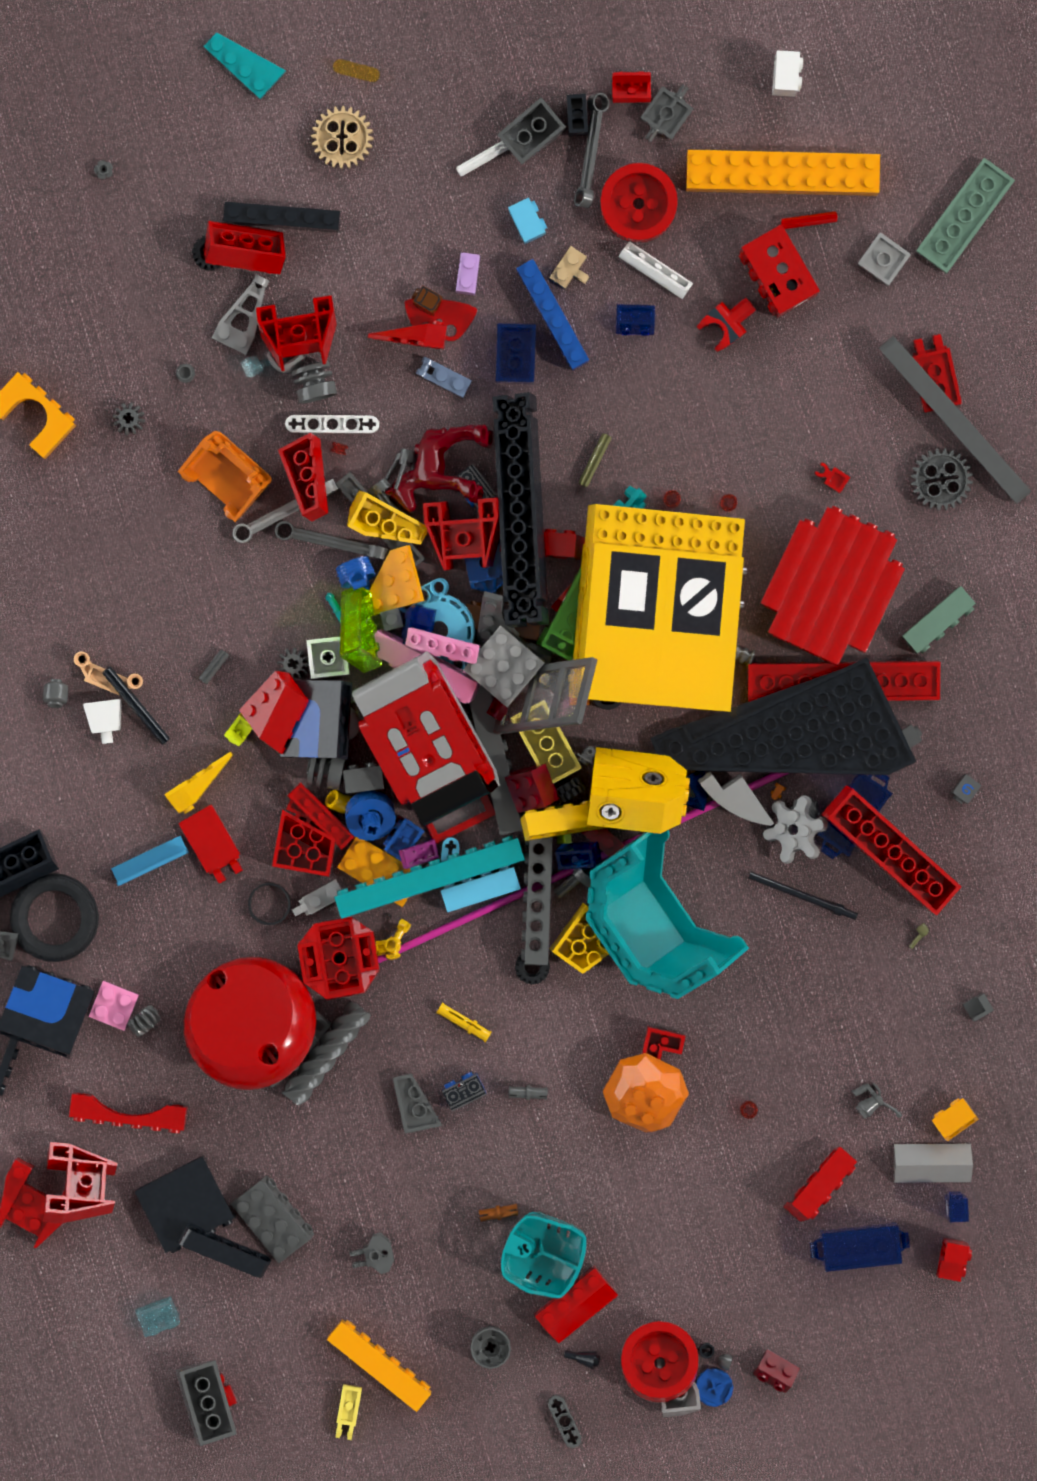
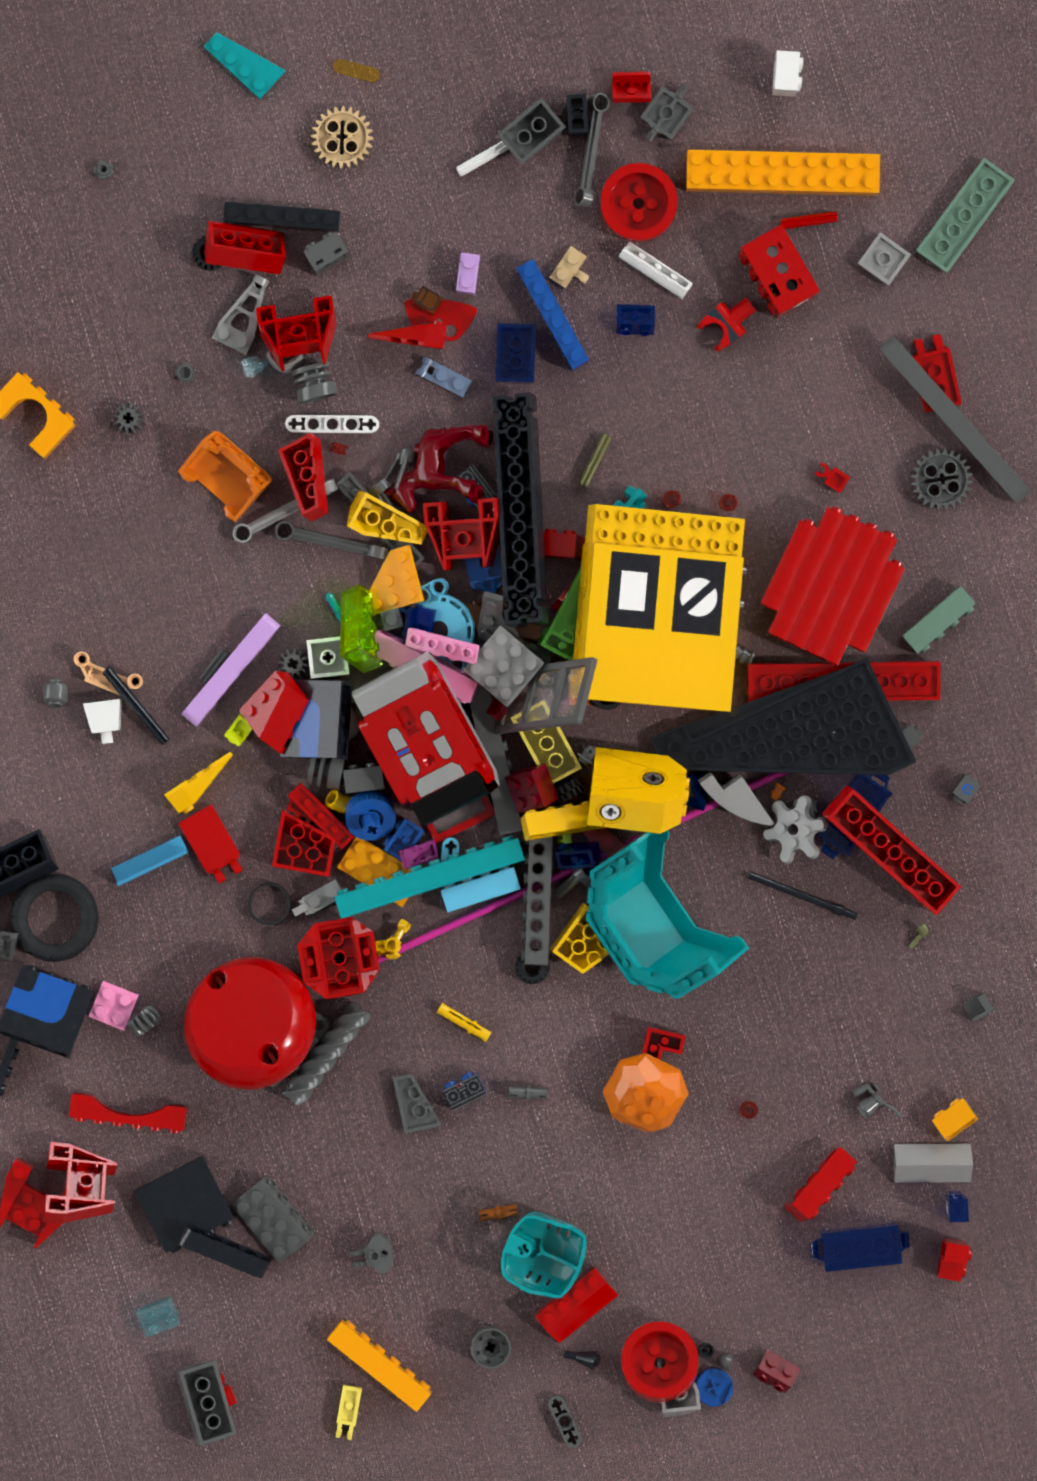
blue piece [336,556,376,597] -> none
medium azure brick [508,198,547,244] -> none
none -> lavender beam [181,613,281,727]
none -> dark grey piece [304,232,350,276]

